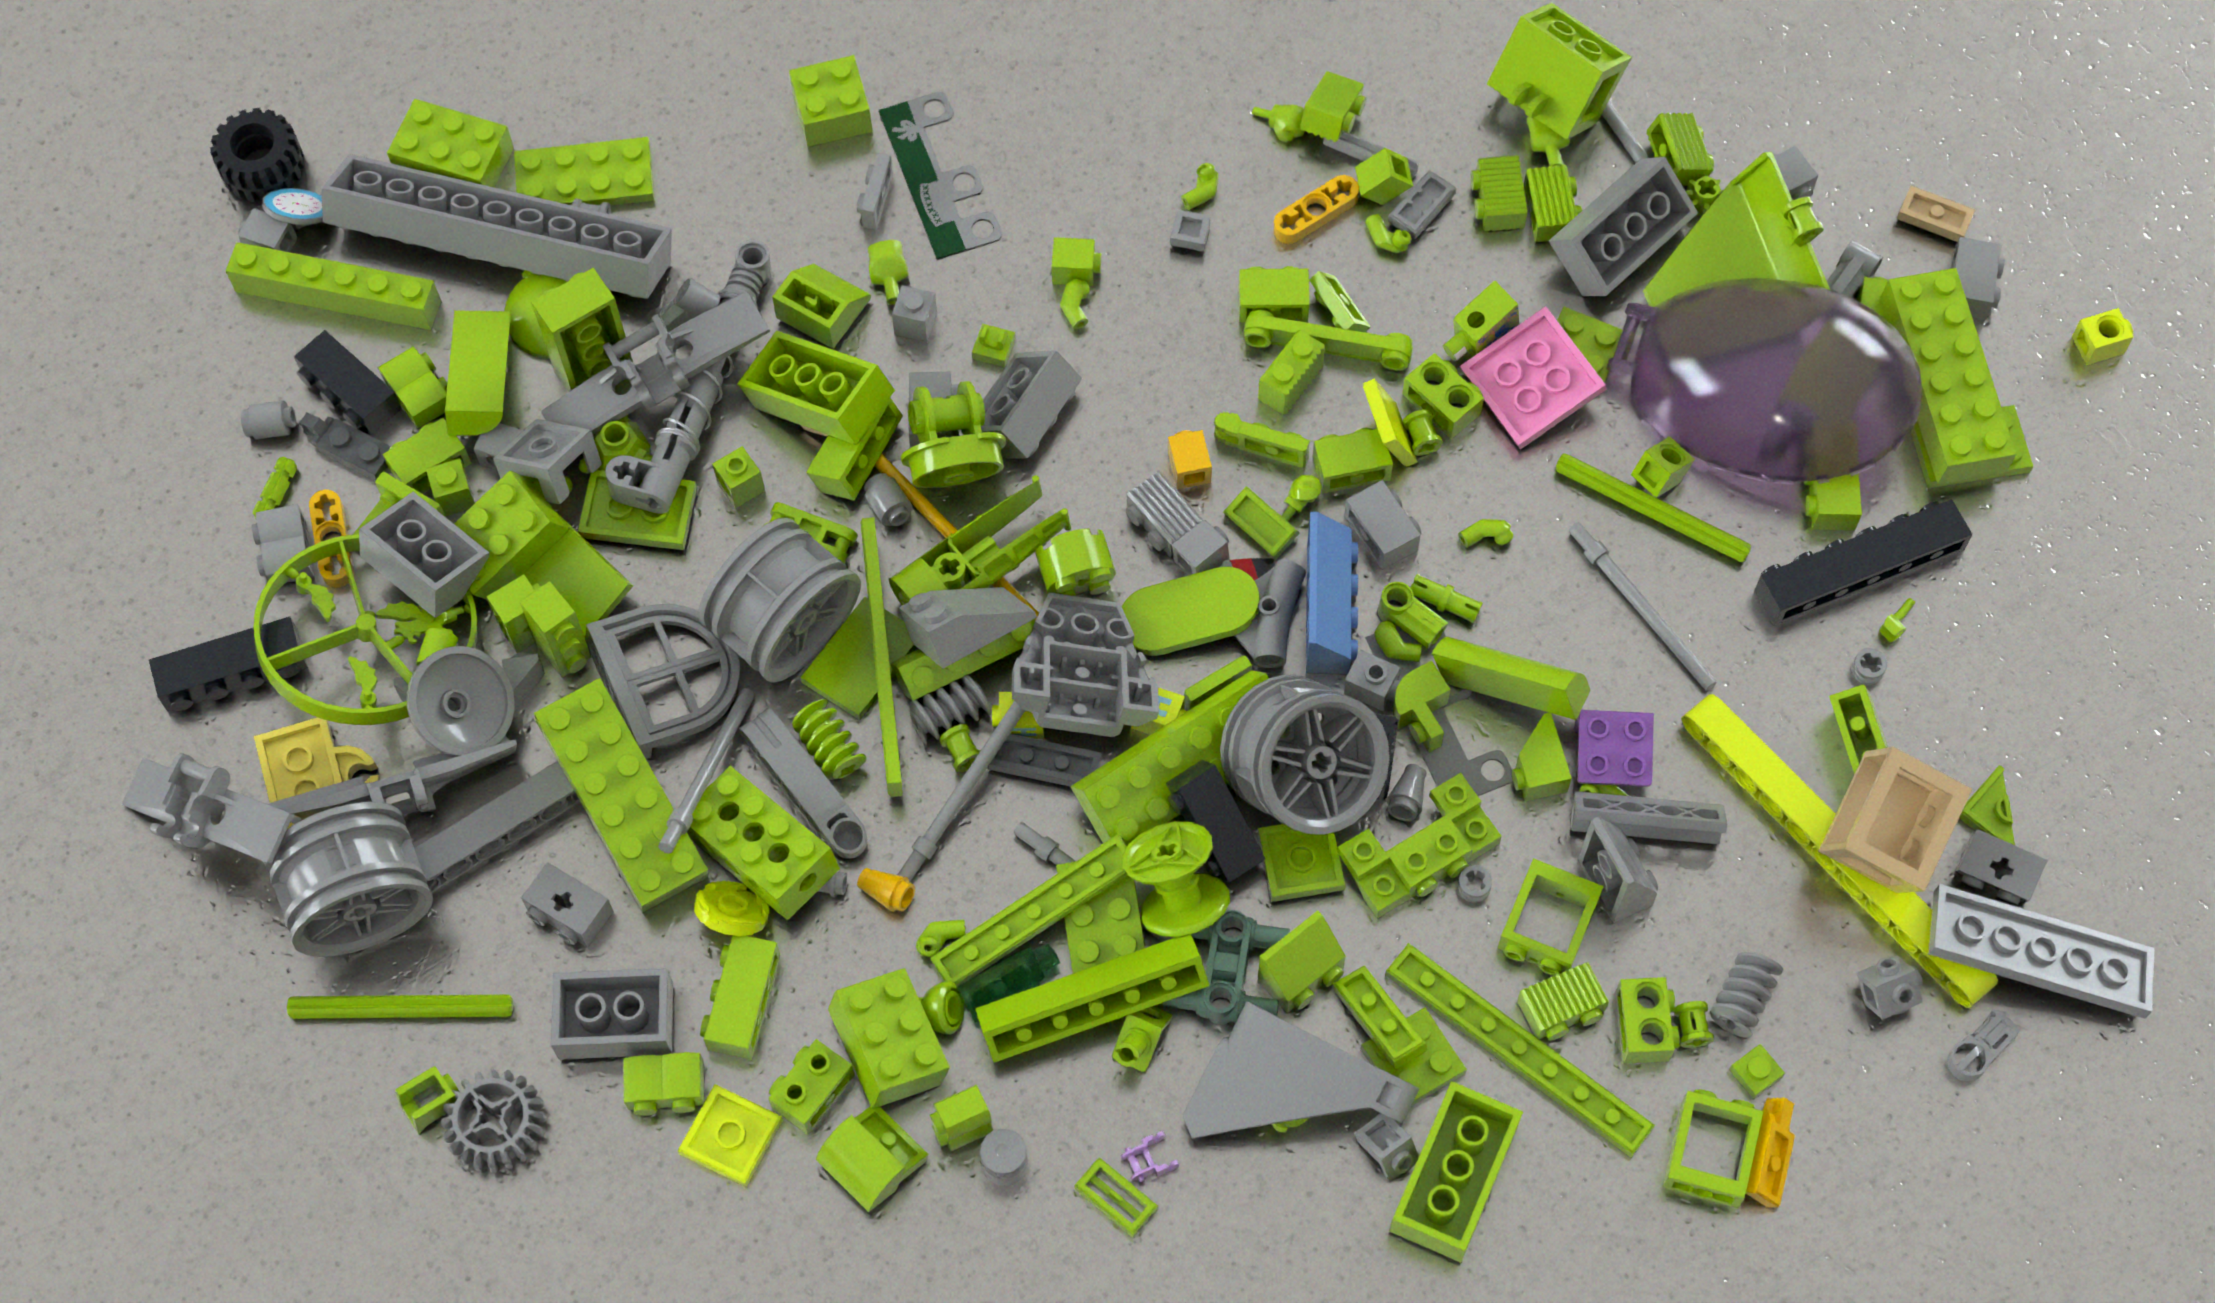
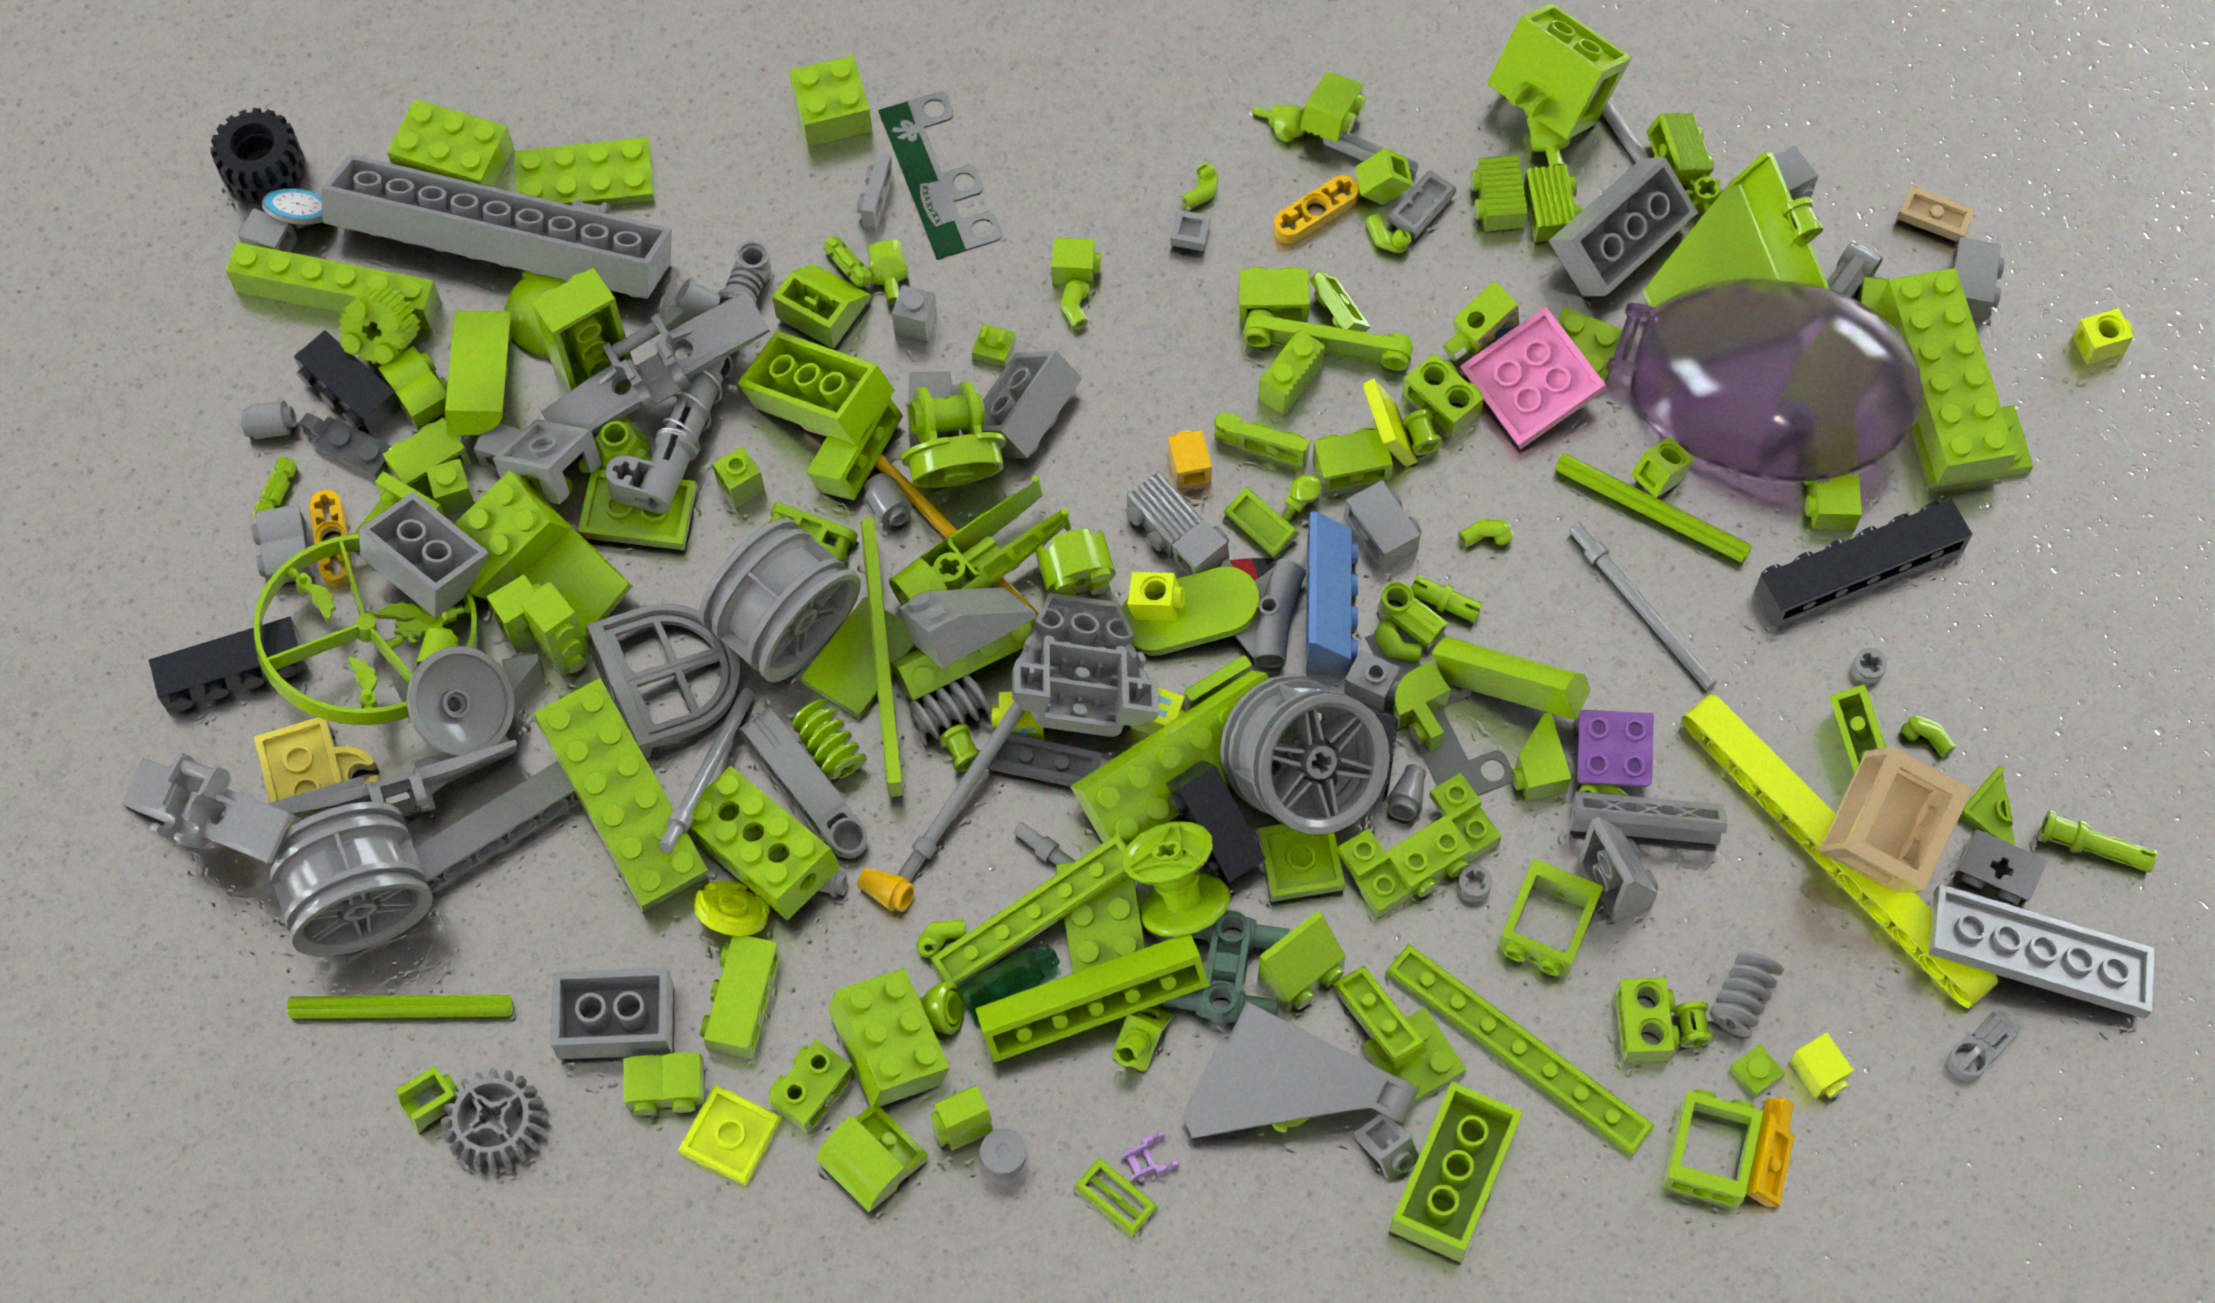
light grey brick [521,862,614,947] -> none
lime brick [1517,962,1609,1041] -> none
light grey brick [1857,956,1923,1019] -> none
lime hand [1879,598,1915,643] -> none
none -> lime brick [338,285,420,364]
none -> lime axle [823,235,873,288]
none -> neon yellow brick [1127,572,1185,621]
none -> neon yellow brick [1789,1033,1854,1100]
none -> lime arm [1901,715,1956,757]
none -> lime pin [2038,810,2157,873]

